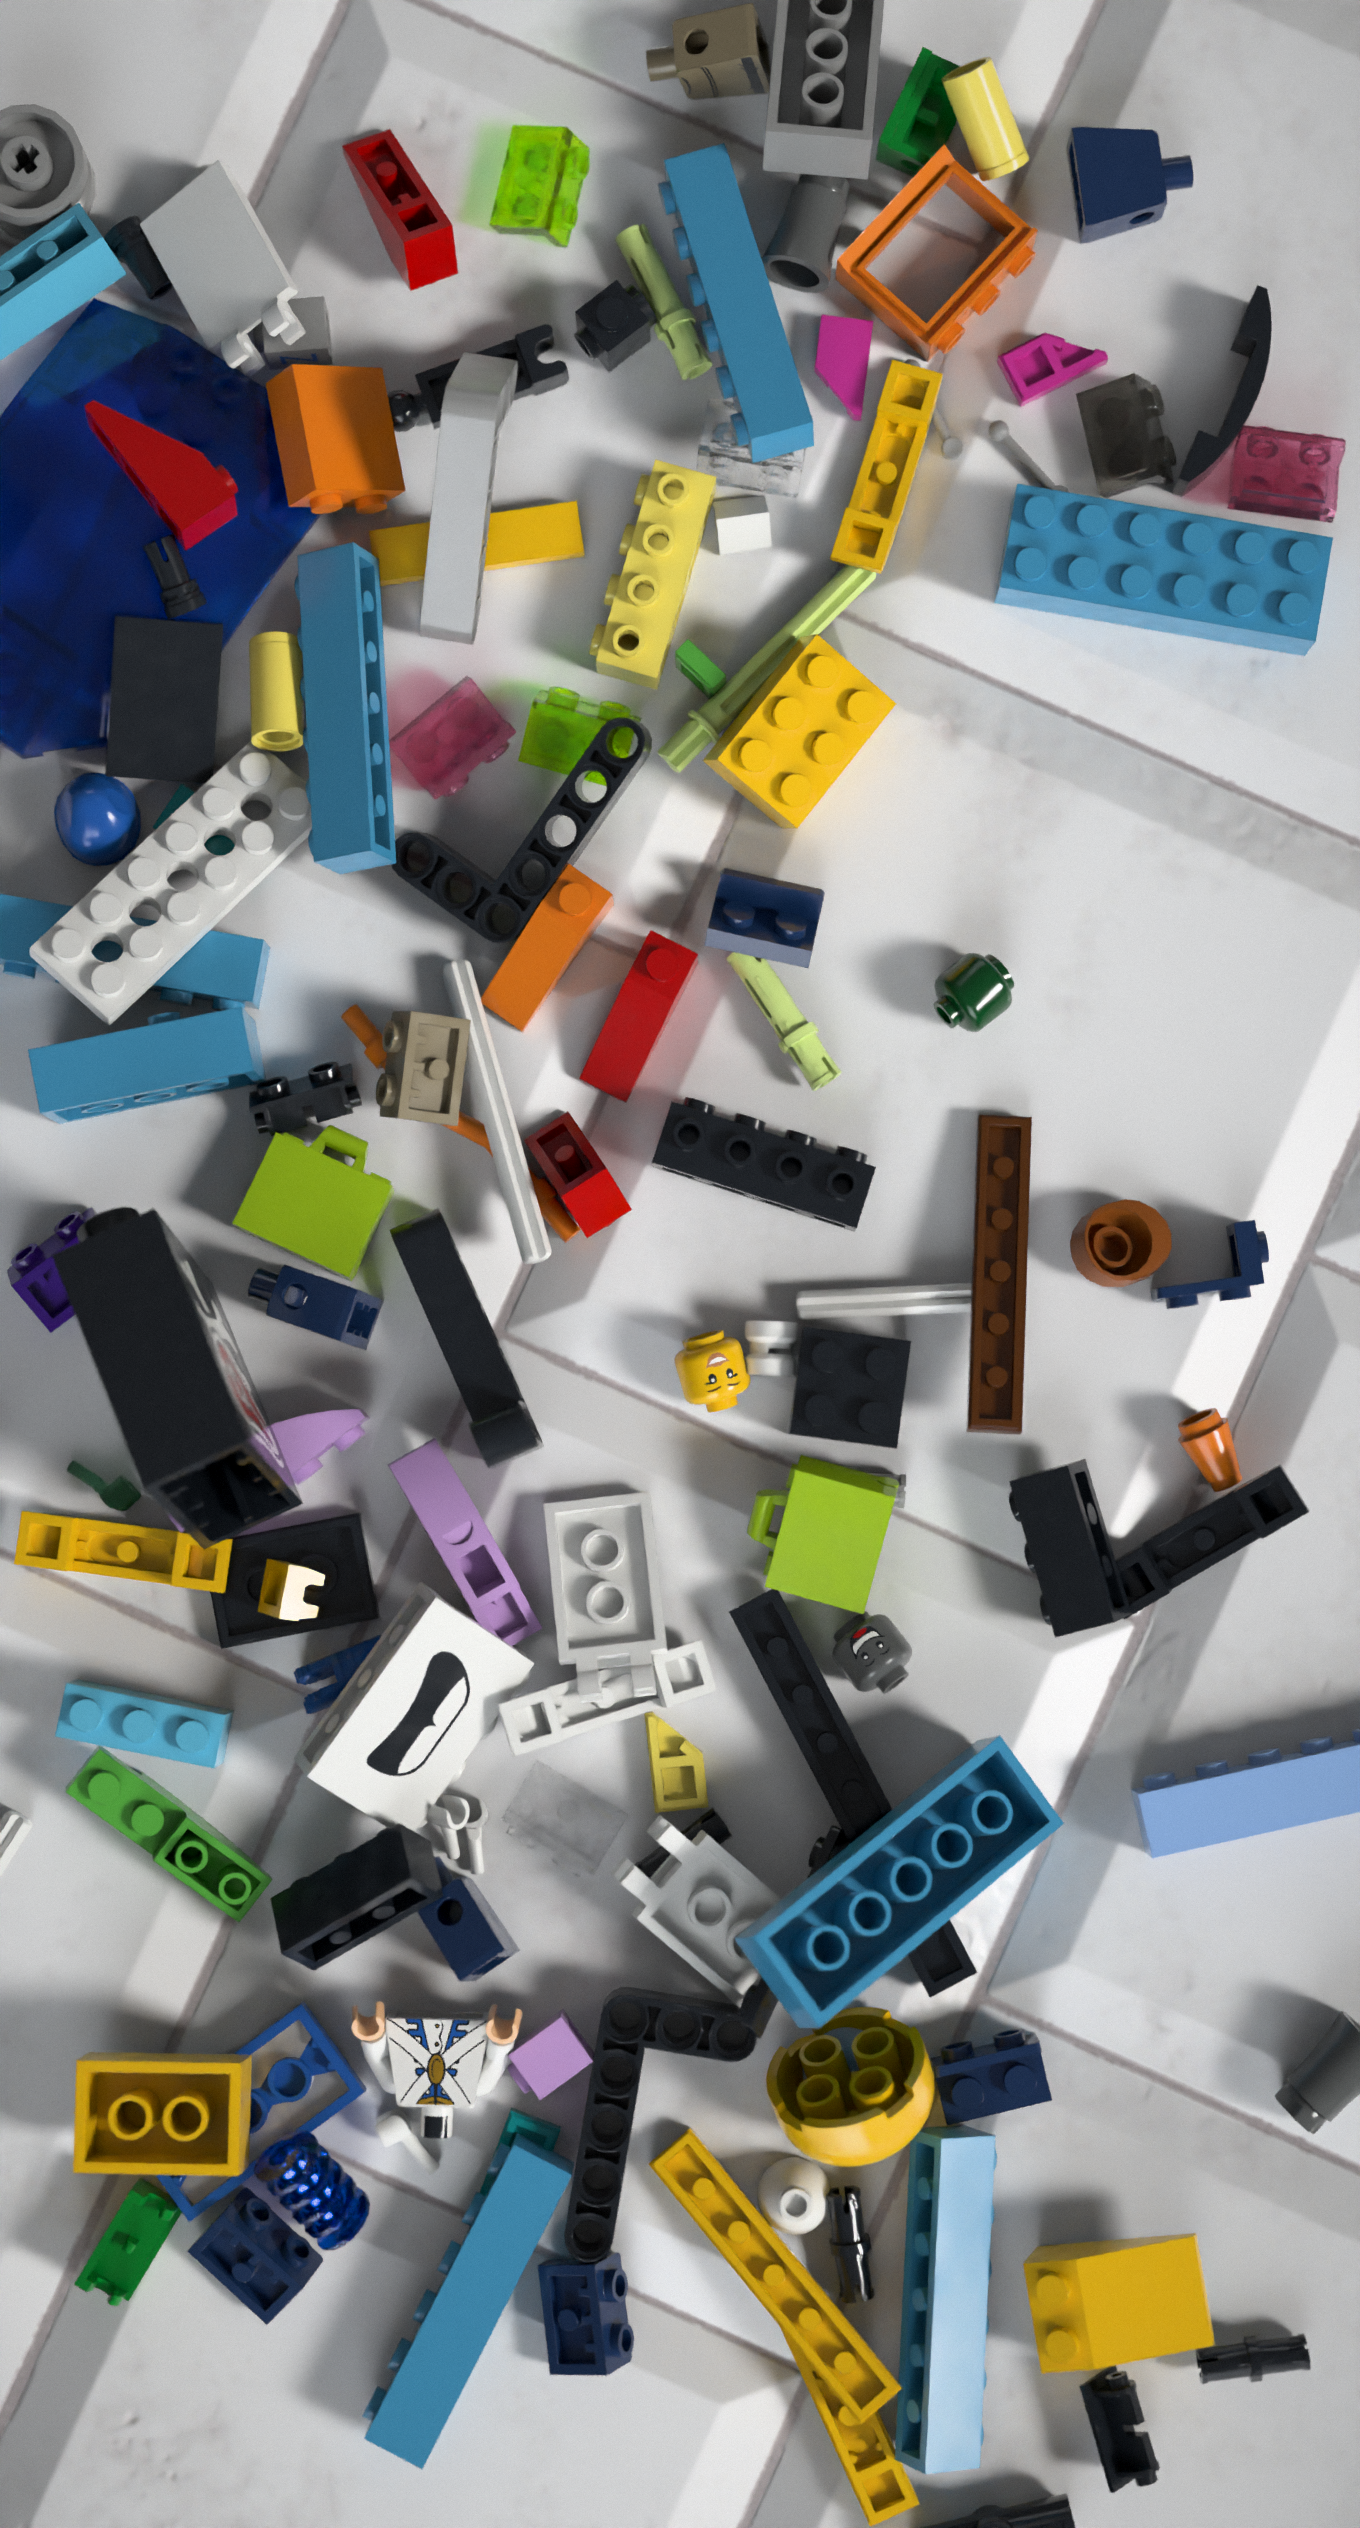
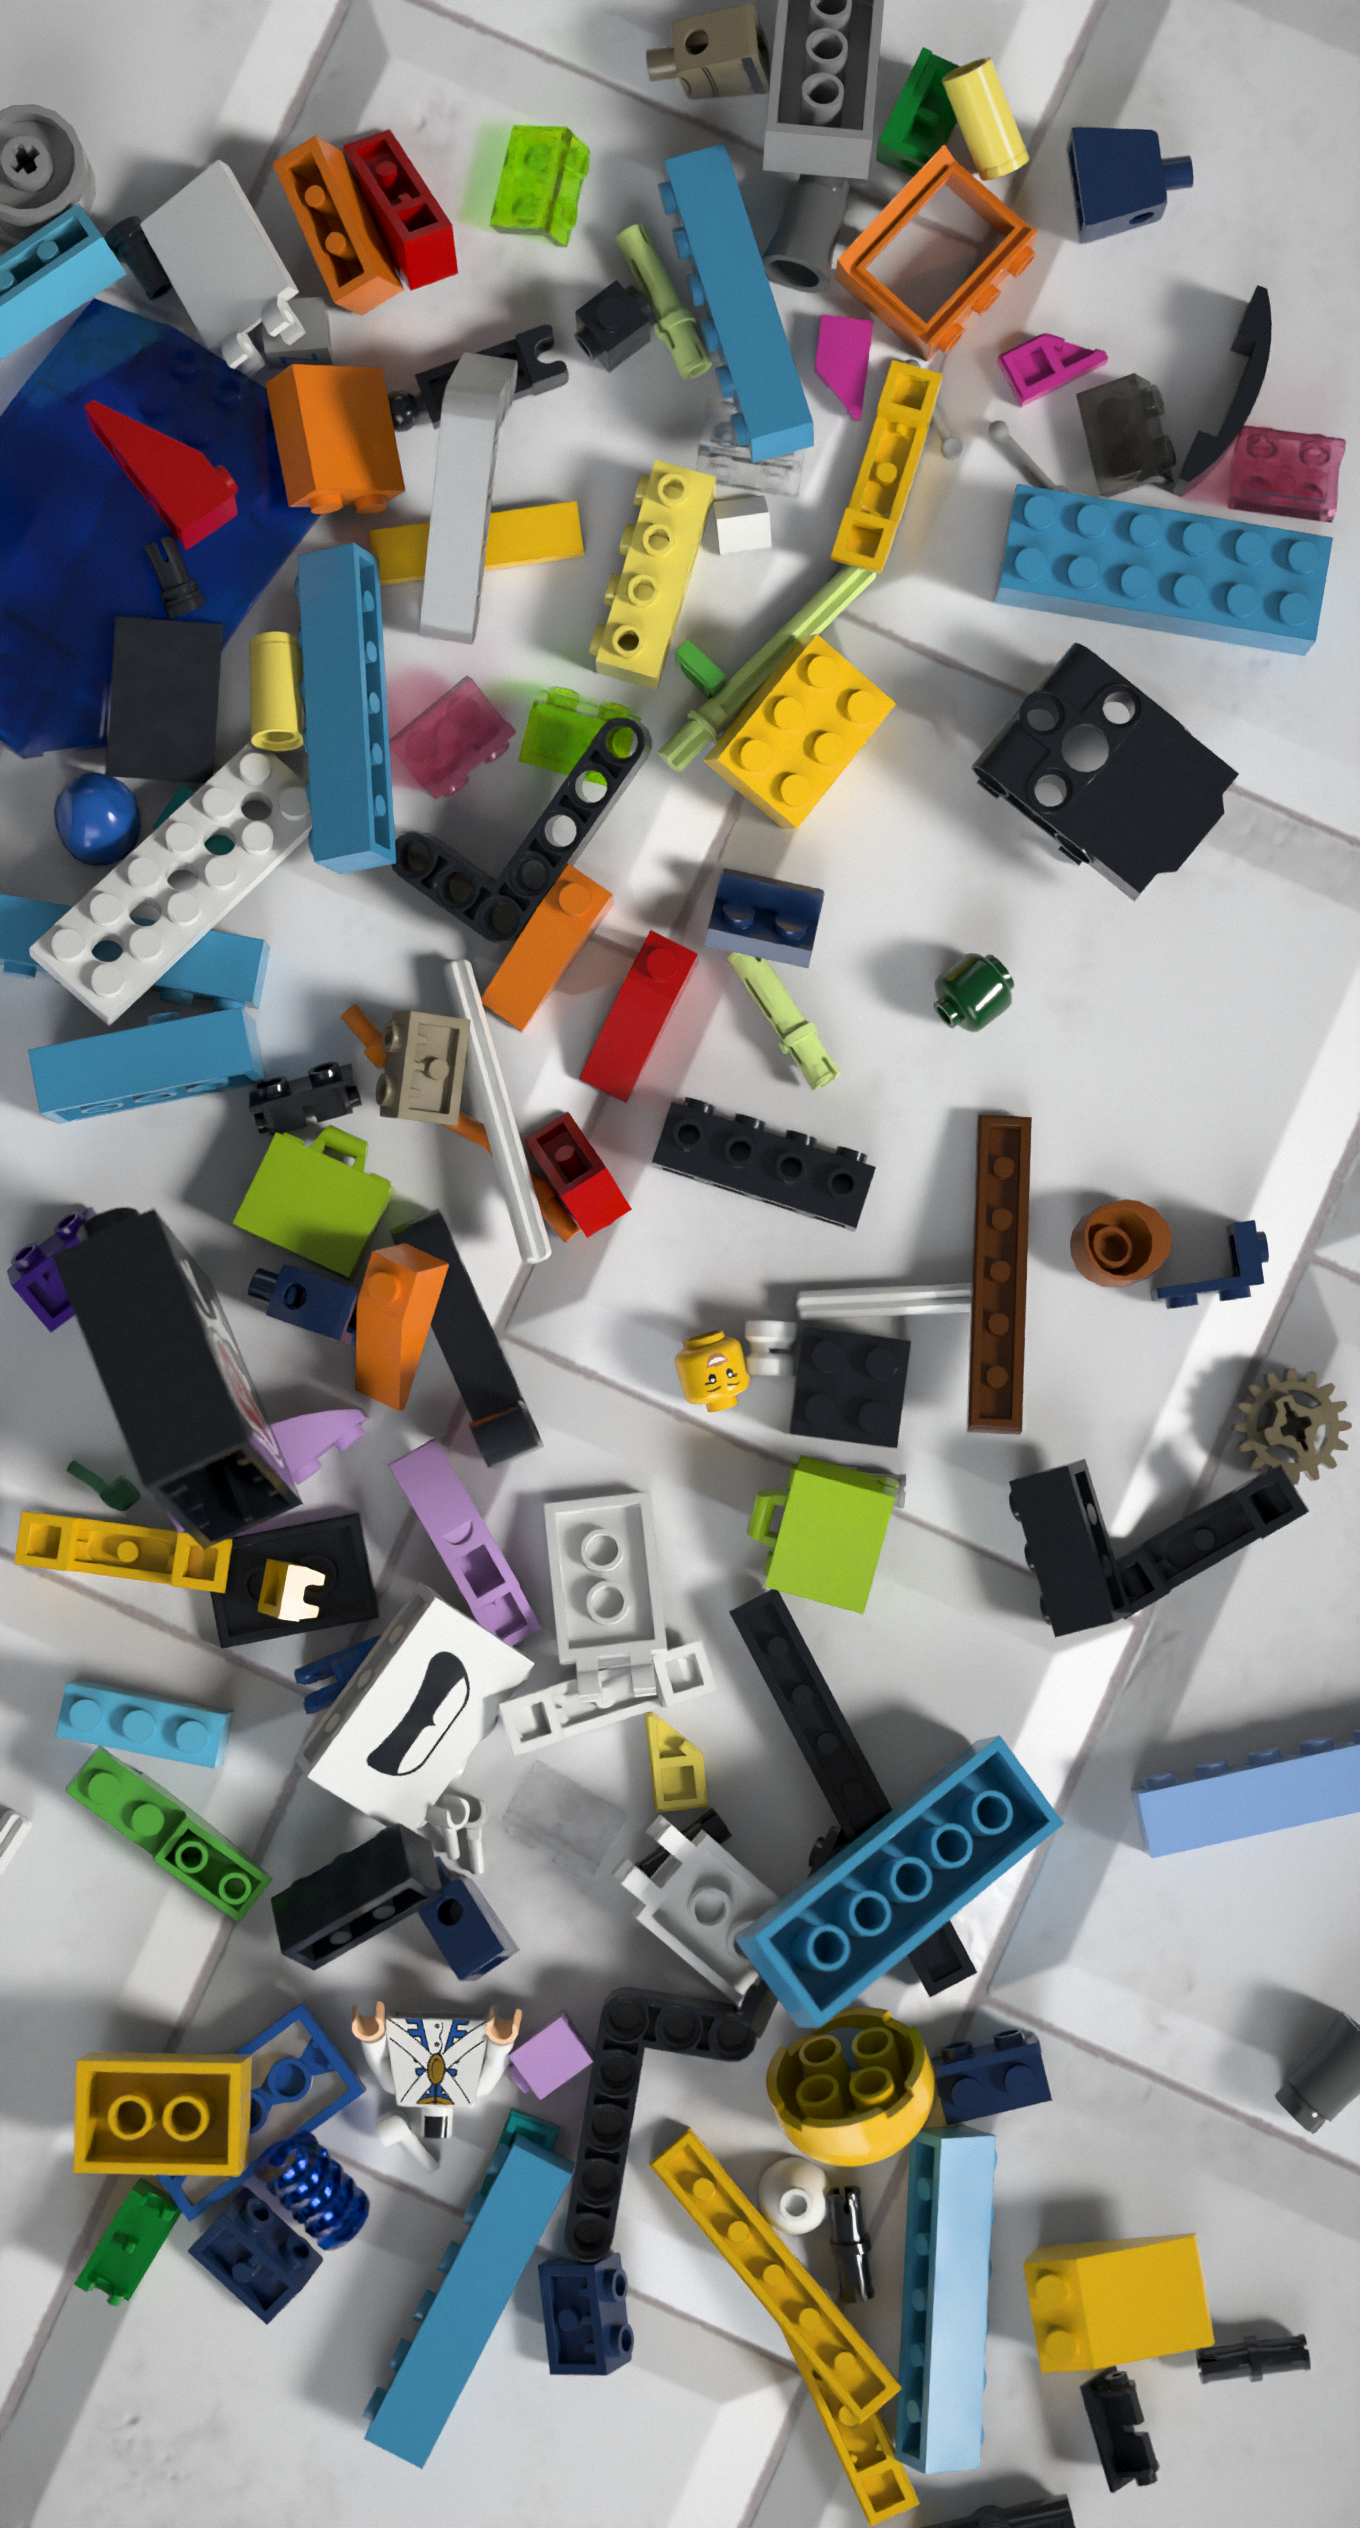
dark grey head [832,1611,912,1694] -> none
orange cone [1178,1408,1243,1492] -> none
none -> orange brick [272,136,404,316]
none -> orange slope [355,1243,449,1411]
none -> black piece [971,642,1239,902]
none -> dark tan gear [1231,1368,1352,1485]

